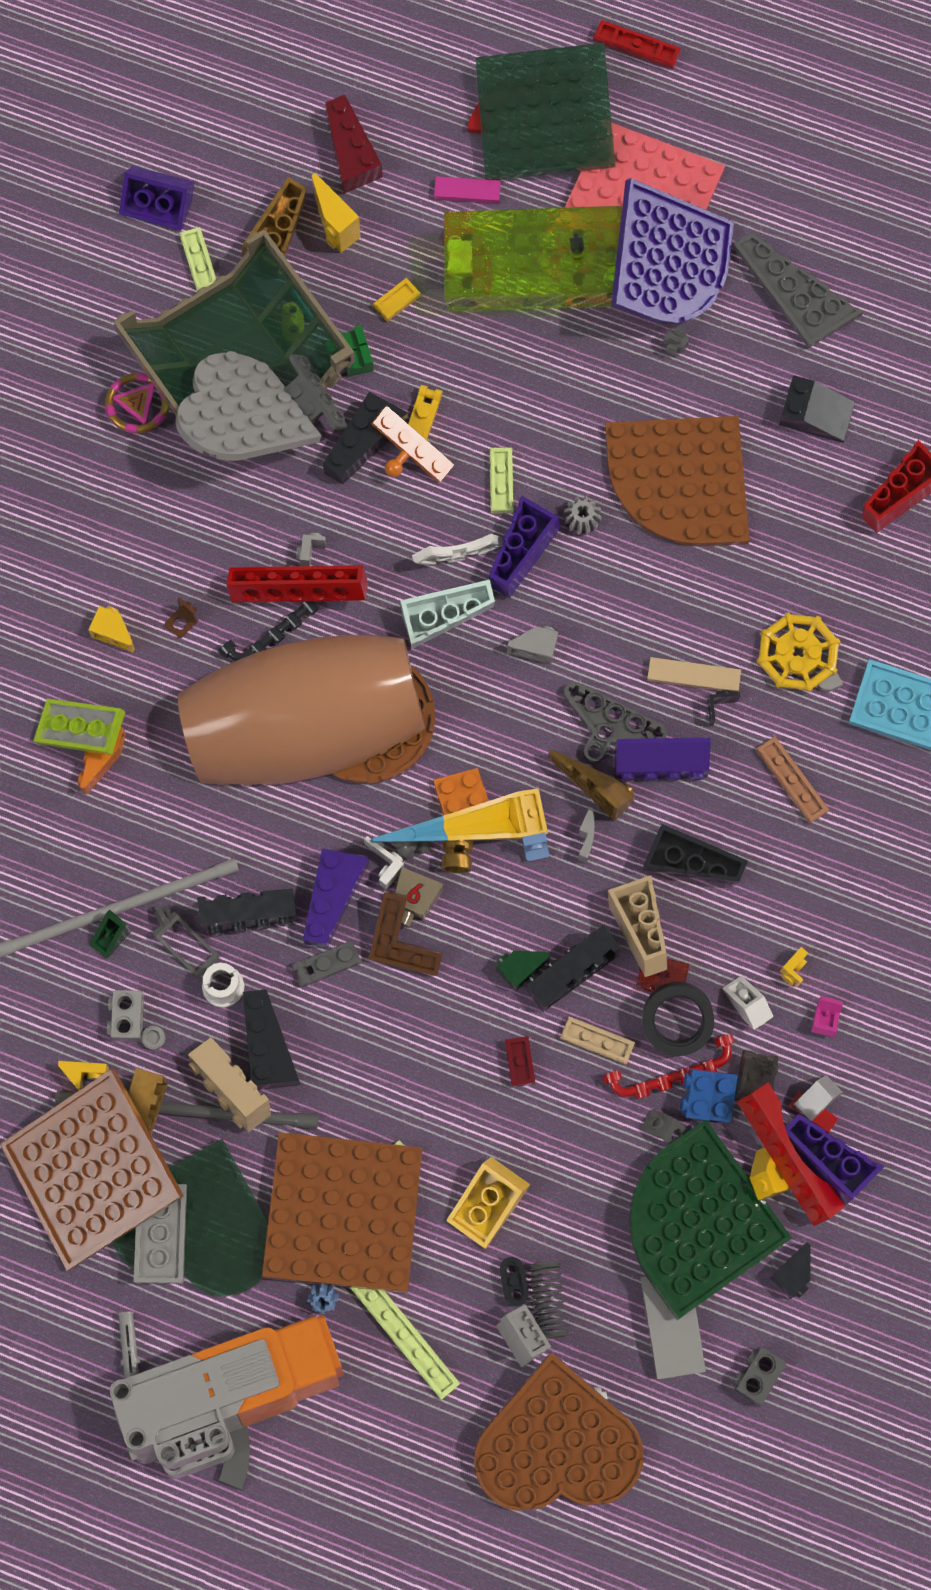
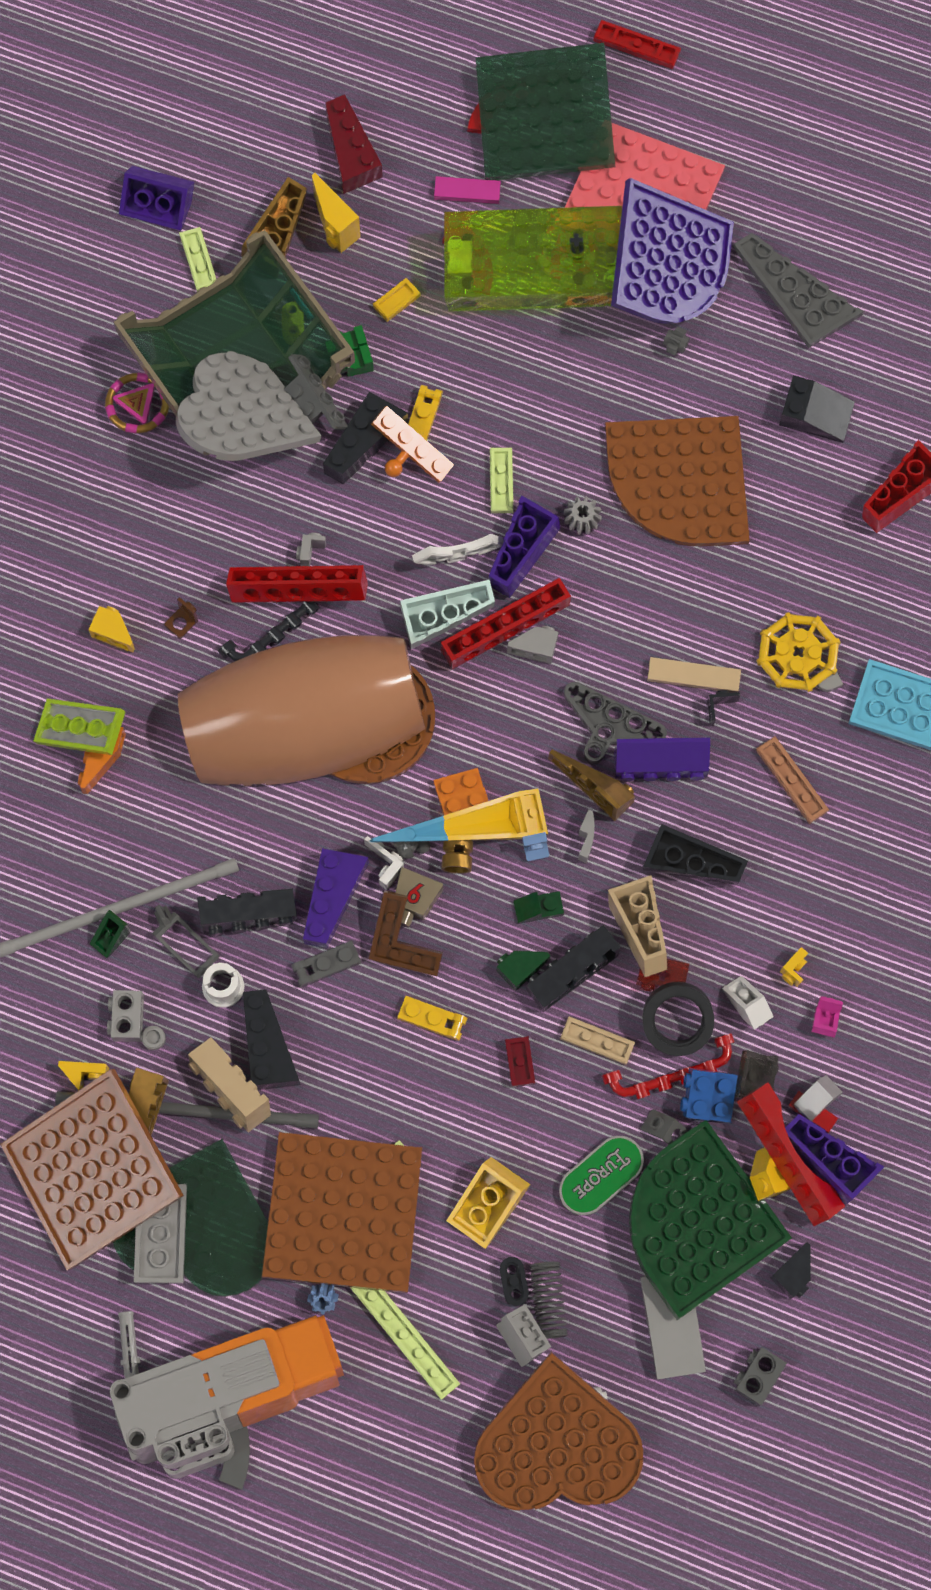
none -> yellow plate [397,996,468,1041]
none -> red brick [441,578,571,670]
none -> dark green slope [513,891,564,924]
none -> green tile [559,1136,644,1216]

